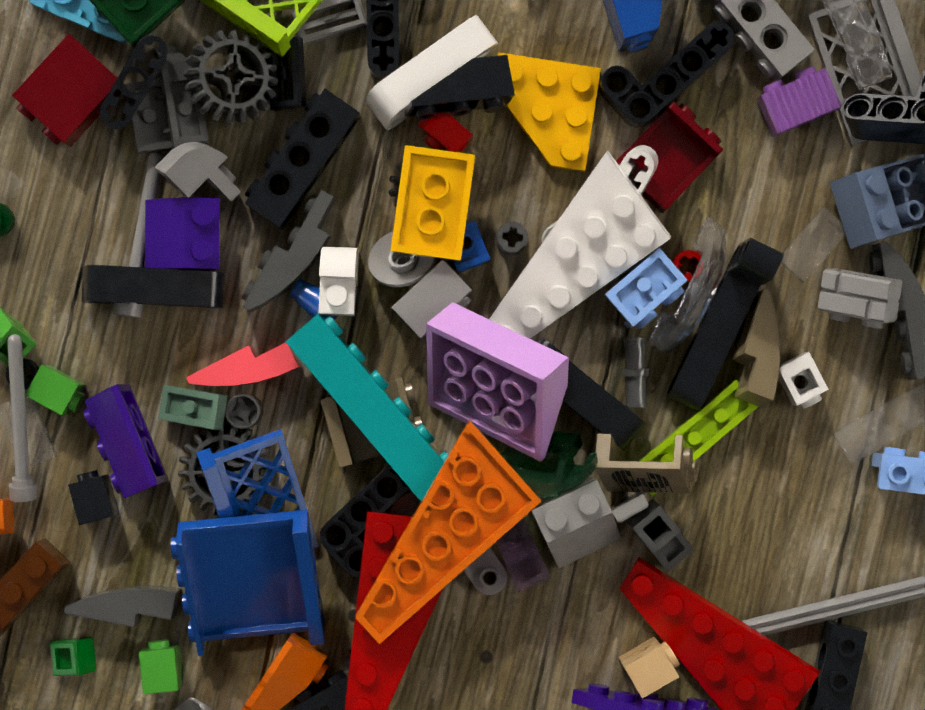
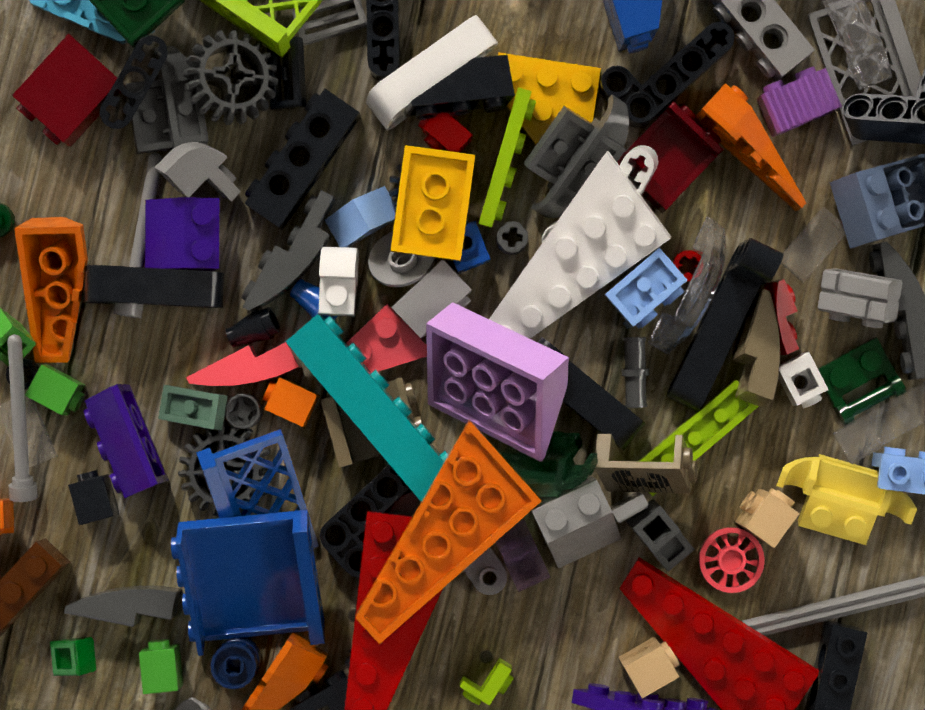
none -> orange wedge [14,217,88,363]
none -> dark blue wheel [210,637,262,689]
none -> black cone [226,307,280,348]
none -> orange brick [262,377,320,427]
none -> light blue slope [325,186,396,247]
none -> coral wing [346,304,427,373]
none -> lime bracket [460,657,514,706]
none -> lime plate [478,87,537,228]
none -> dark grey plate [524,94,629,218]
none -> orange wedge [694,83,806,211]
none -> coral wheel [698,527,765,593]
none -> tan brick [735,488,800,548]
none -> red slope [764,279,799,355]
none -> light yellow plate [776,454,917,545]
none -> dark green plate [818,337,907,425]

